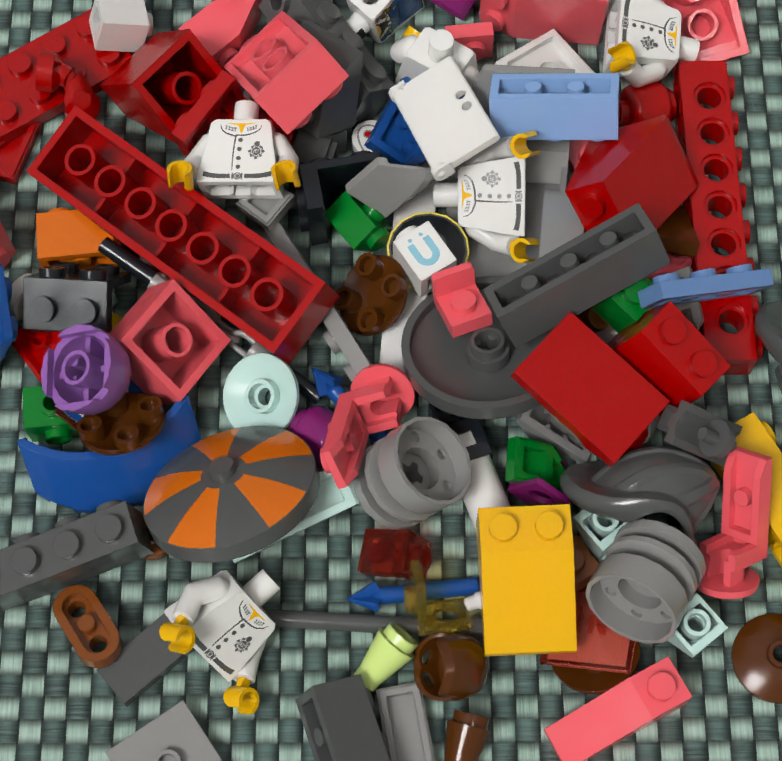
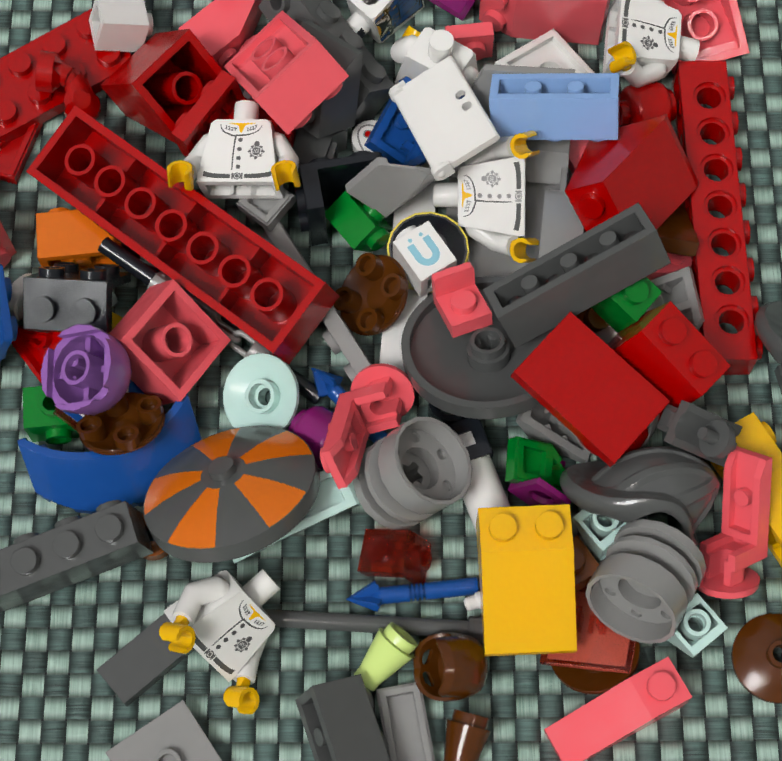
dark orange plate [53,585,122,668] -> none
clear yellow bracket [403,560,472,636] -> none
medium blue plate [637,264,774,309] -> none

